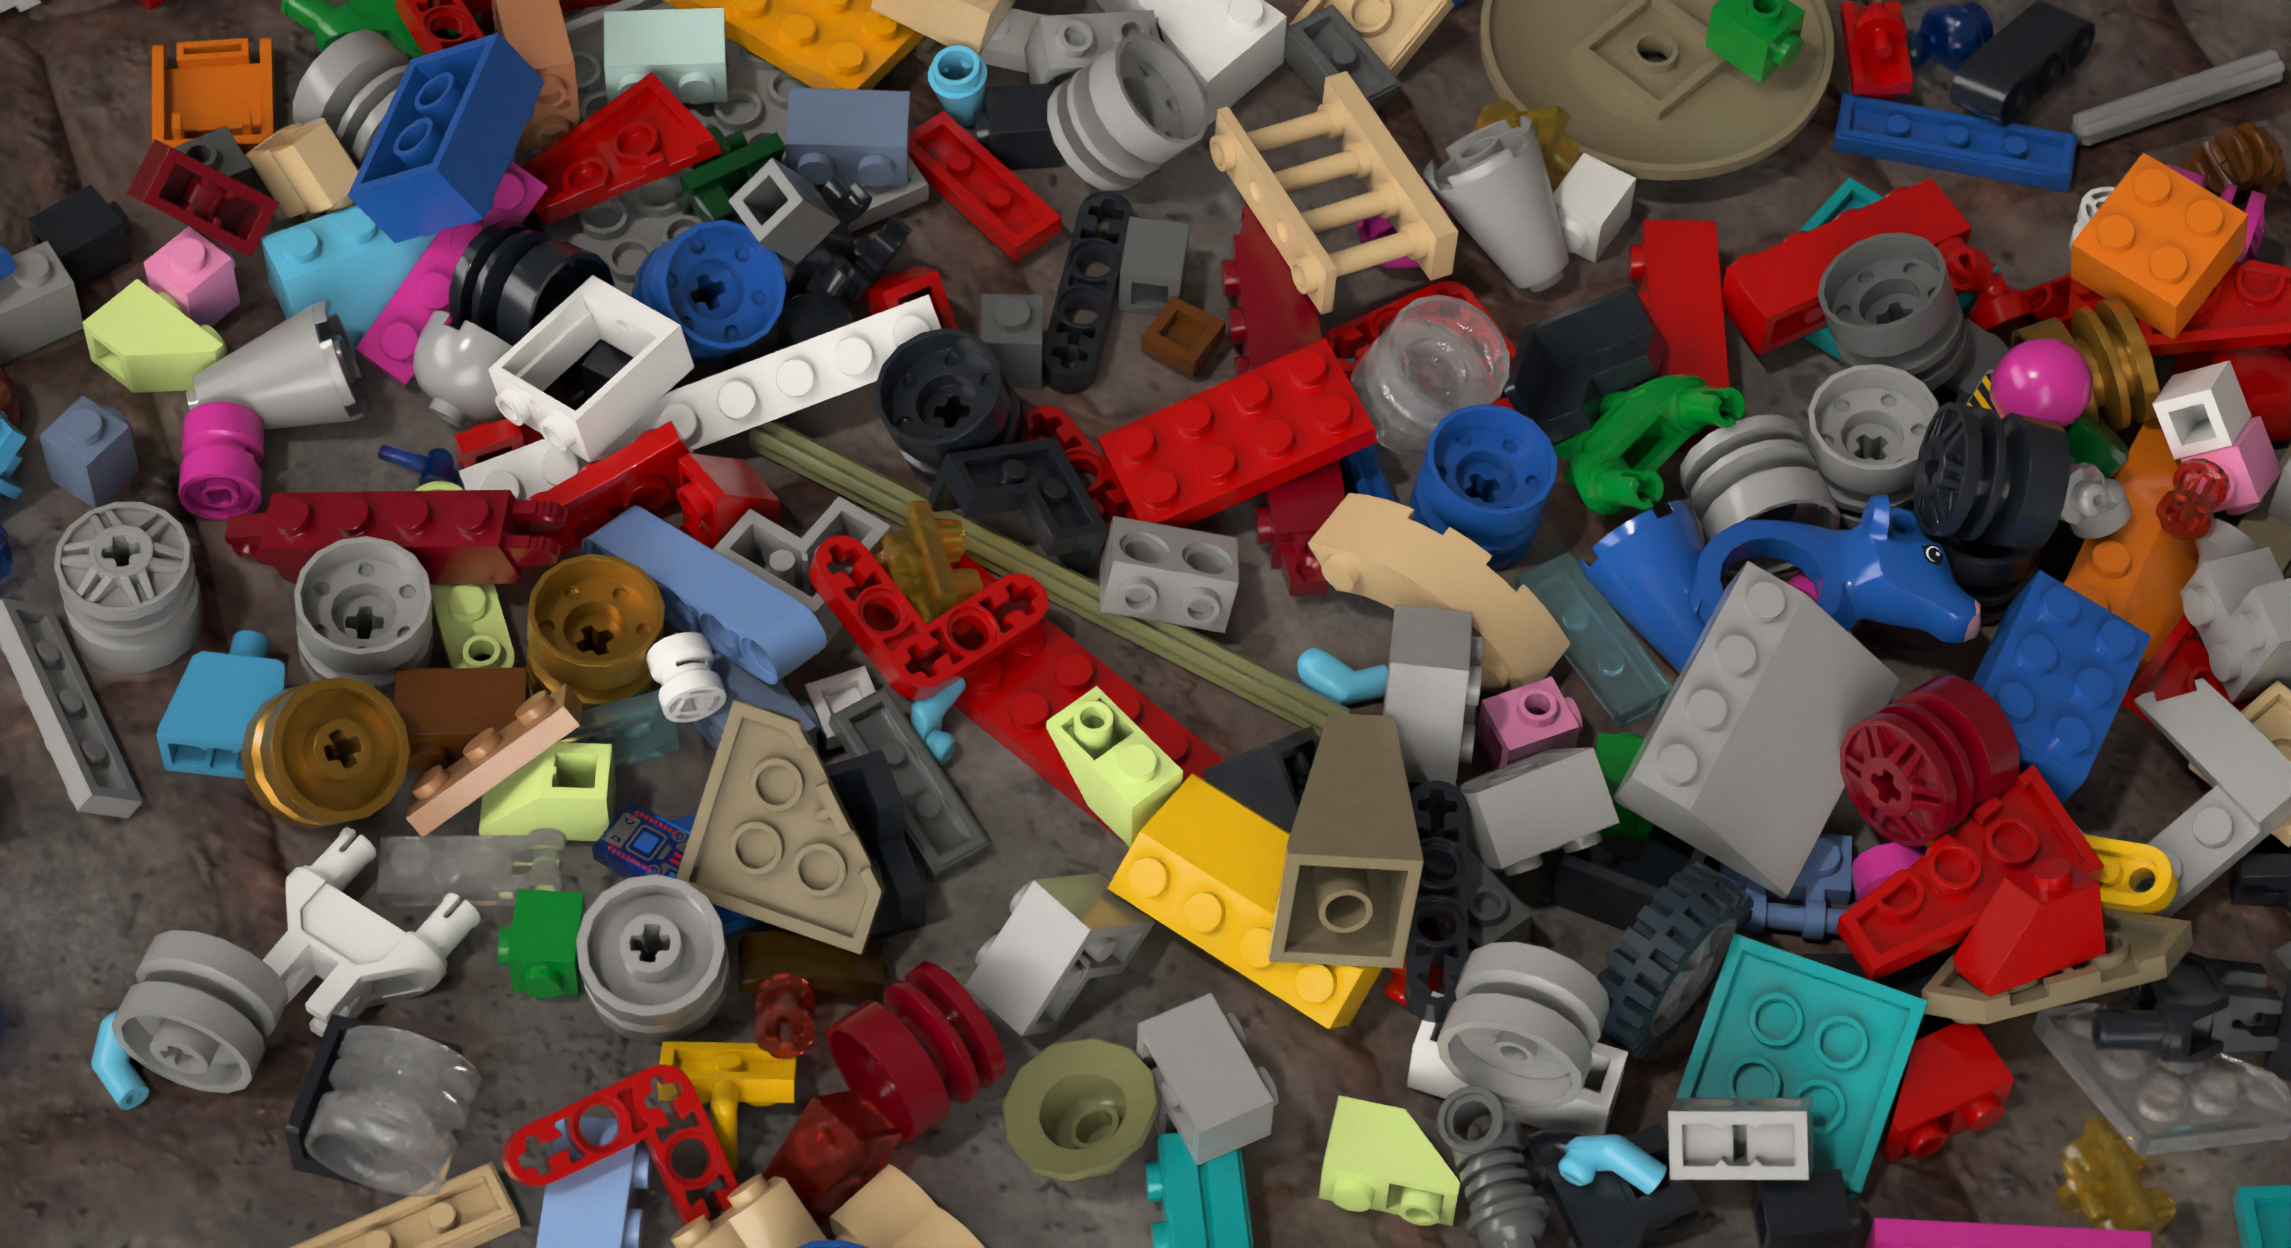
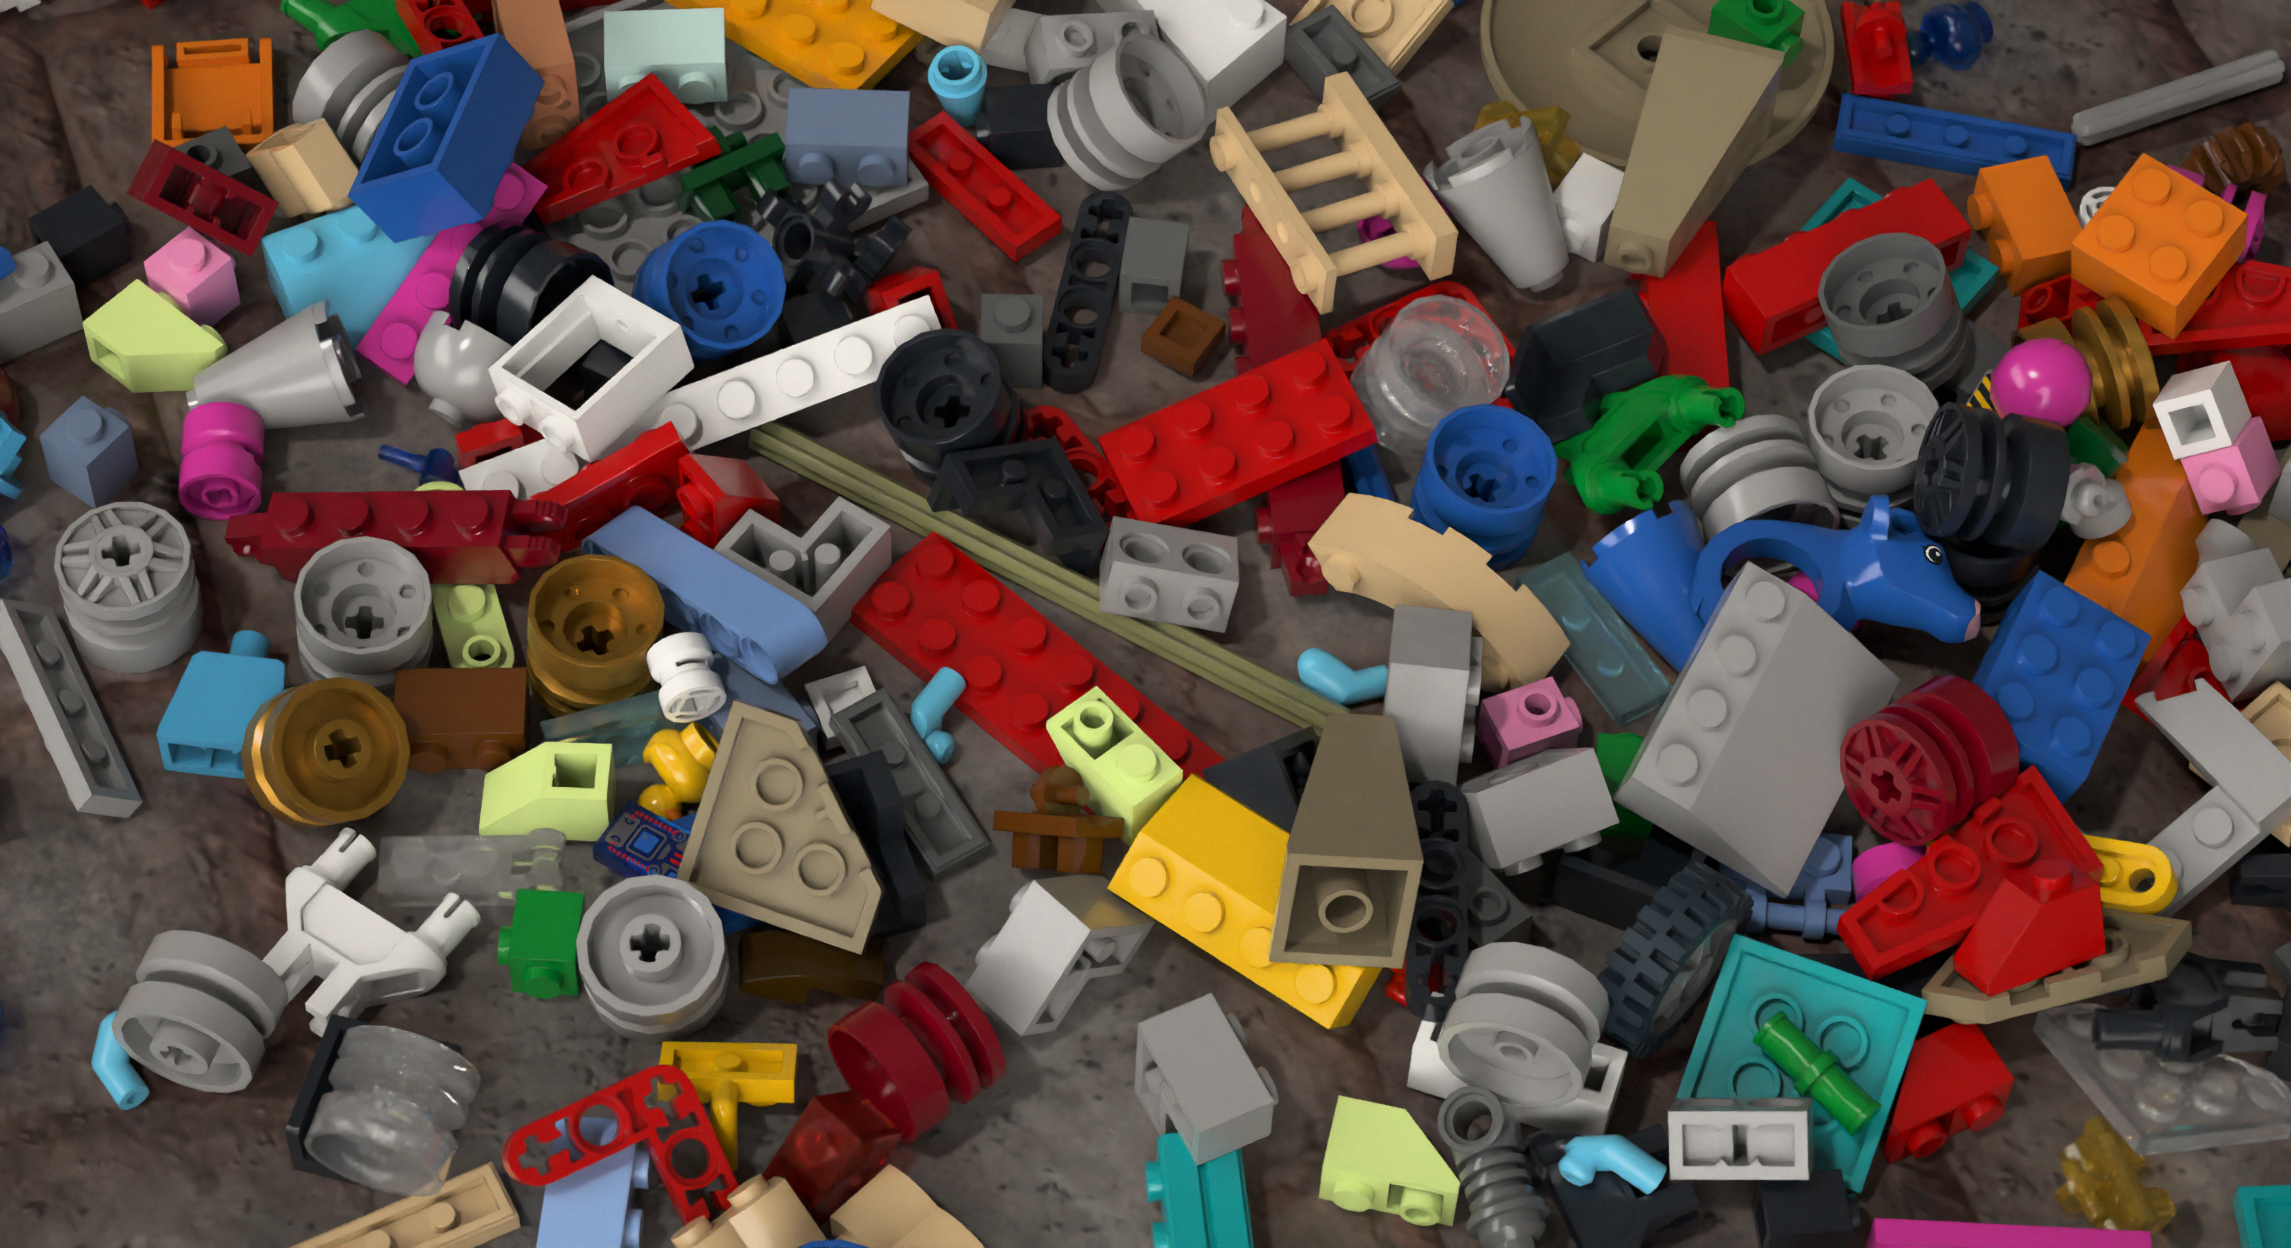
medium nougat plate [406,684,582,838] -> none
dark grey brick [728,158,841,264] -> none
clear red bush [754,973,816,1059] -> none
red beam [809,535,1049,701] -> none
clear yellow hips [874,500,983,624] -> none
olive hat [1002,1038,1160,1182] -> none
red arm [1937,237,2035,334] -> none
black beam [1950,0,2095,127] -> none
clear red bush [2156,458,2230,540] -> none
none -> yellow animal [637,721,719,827]
none -> reddish brown hips [993,765,1124,874]
none -> dark tan slope [1603,24,1785,278]
none -> green pin [1752,1011,1882,1136]
none -> orange brick [1967,155,2083,298]

